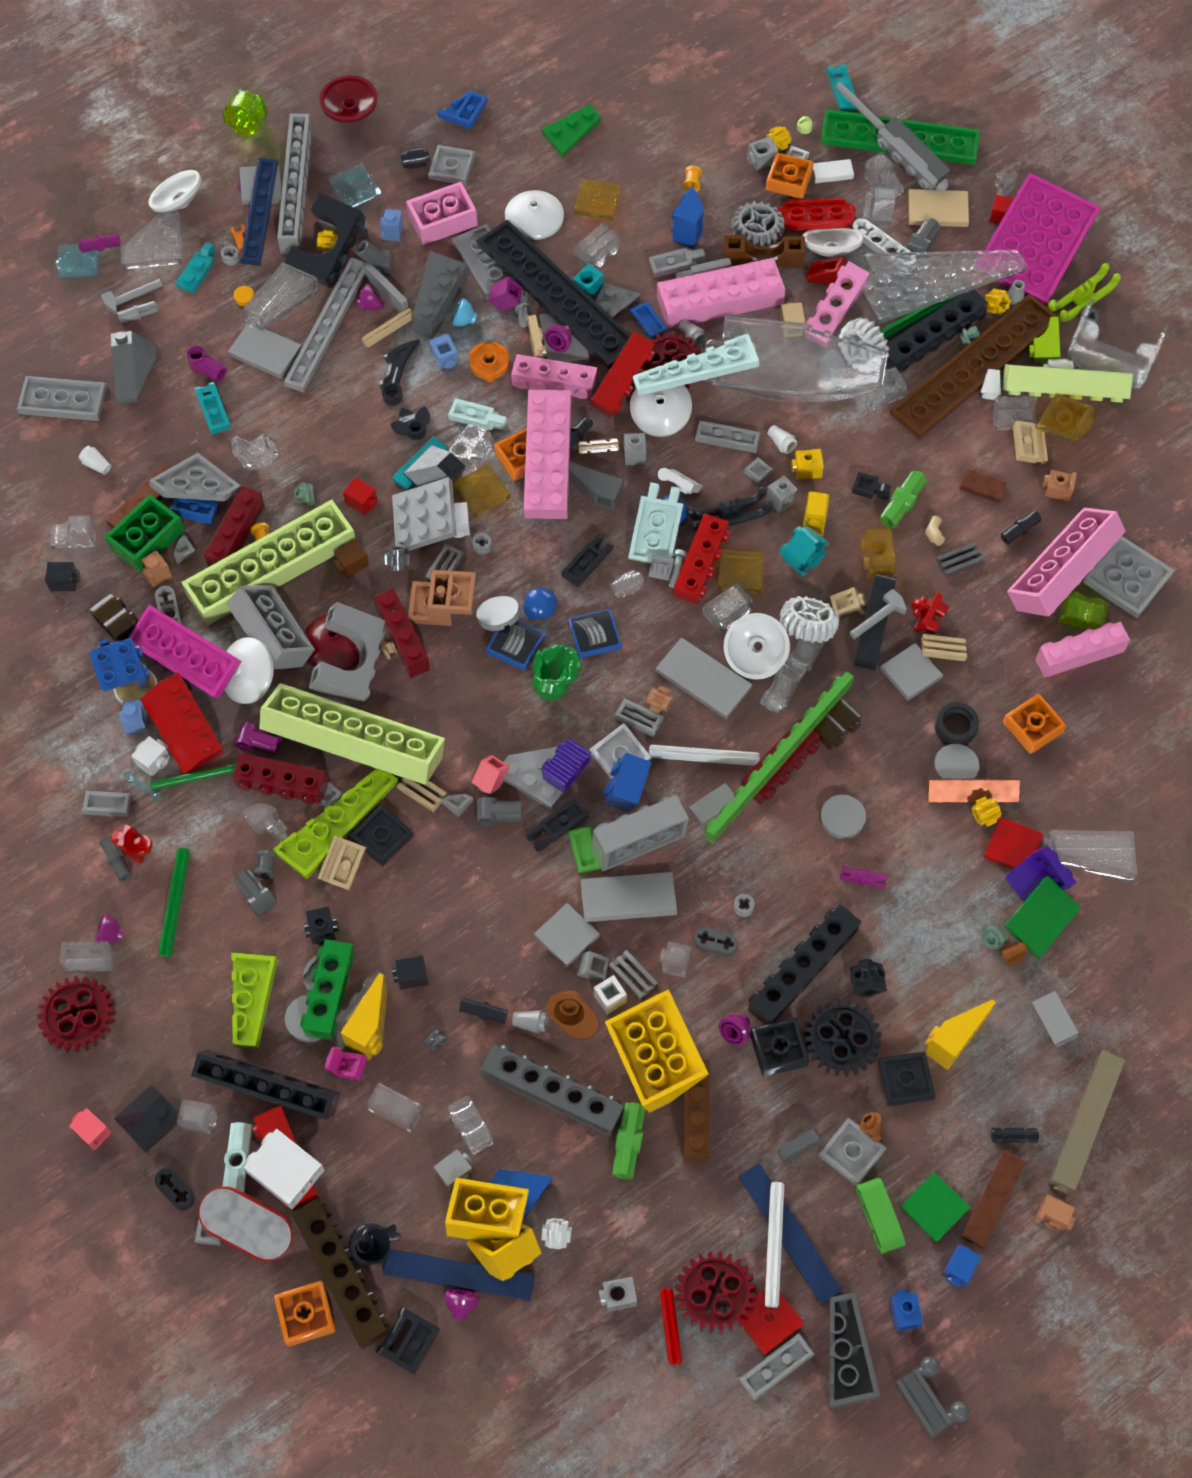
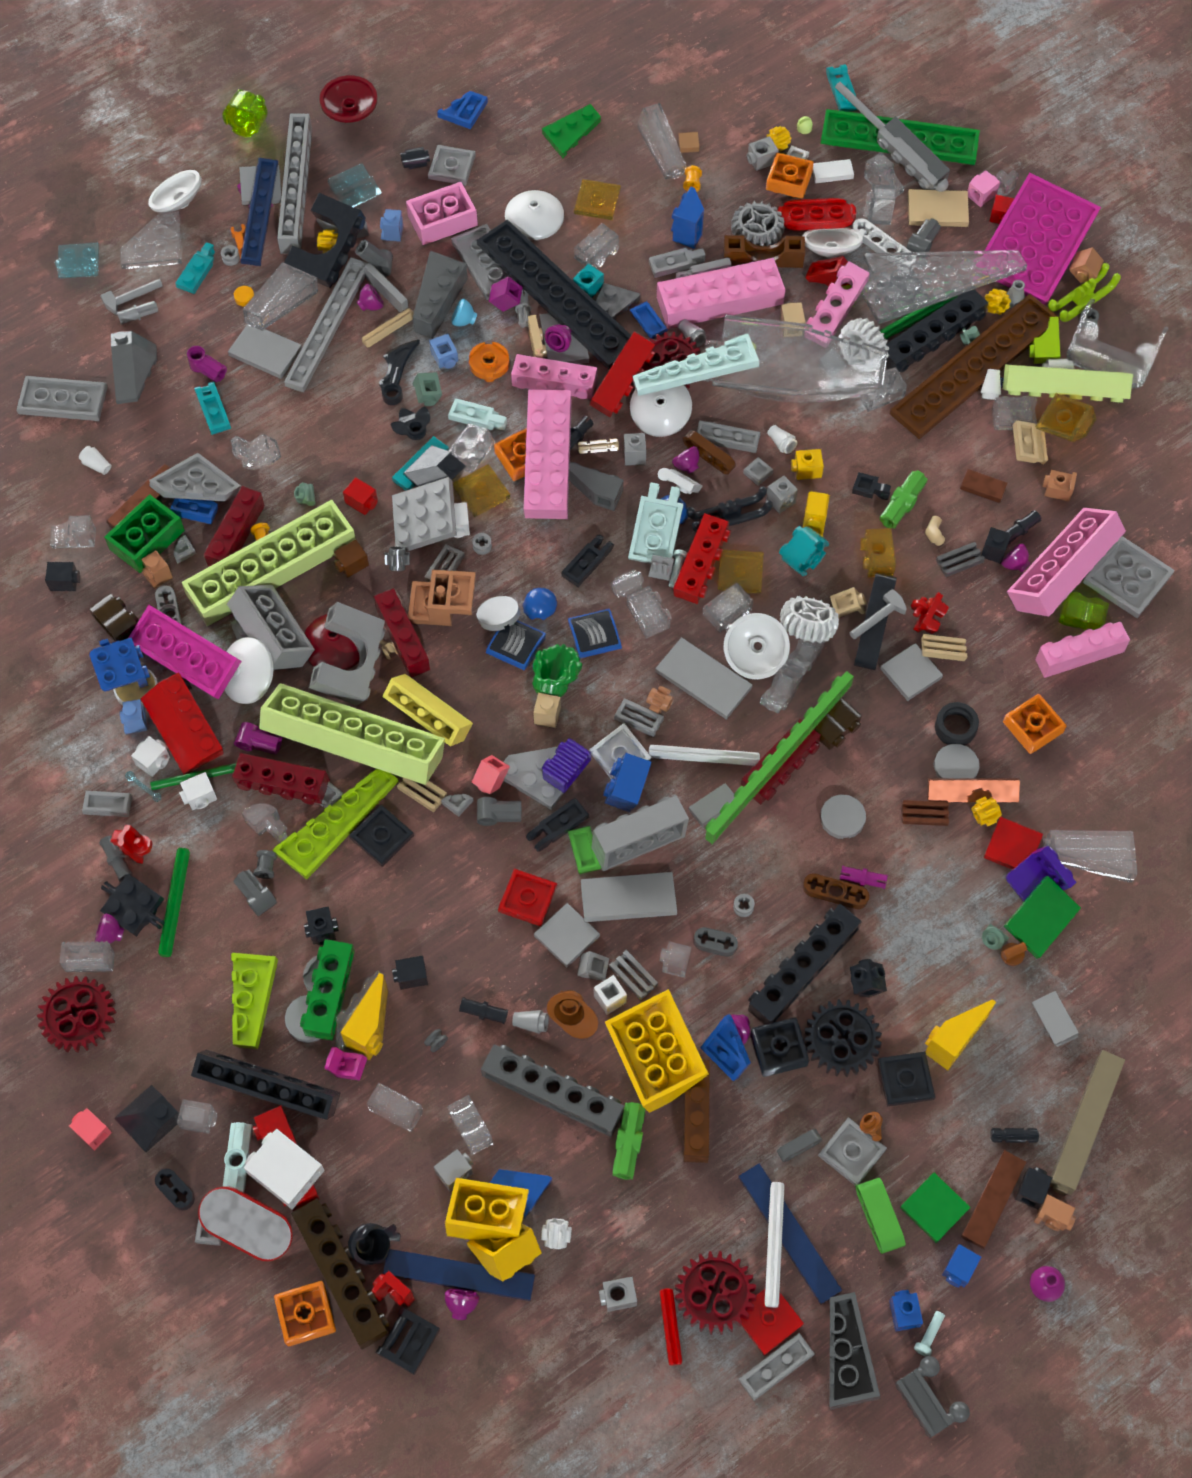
magenta pin [78,233,121,253] -> none
tan plate [318,836,366,891] -> none
none -> black plate [100,873,165,937]
none -> white brick [179,772,217,810]
none -> red bracket [371,1271,415,1308]
none -> light yellow brick [383,674,473,747]
none -> sand green brick [412,372,442,406]
none -> red plate [498,868,558,927]
none -> tan brick [533,693,561,728]
none -> clear brick [627,586,672,639]
none -> clear slope [637,103,686,180]
none -> magenta brick [672,446,699,474]
none -> medium nougat tile [678,132,700,153]
none -> reddish brown beam [683,430,736,475]
none -> blue wing [700,1014,751,1081]
none -> reddish brown beam [803,873,869,910]
none -> copper tile [902,800,949,826]
none -> light aqua piece [914,1311,945,1357]
none -> bright pink brick [968,171,1000,207]
none -> black brick [981,527,1011,564]
none -> magenta brick [1001,544,1031,572]
none -> black brick [1015,1167,1053,1210]
none -> magenta brick [1030,1266,1065,1302]
none -> nougat brick [1069,247,1104,283]

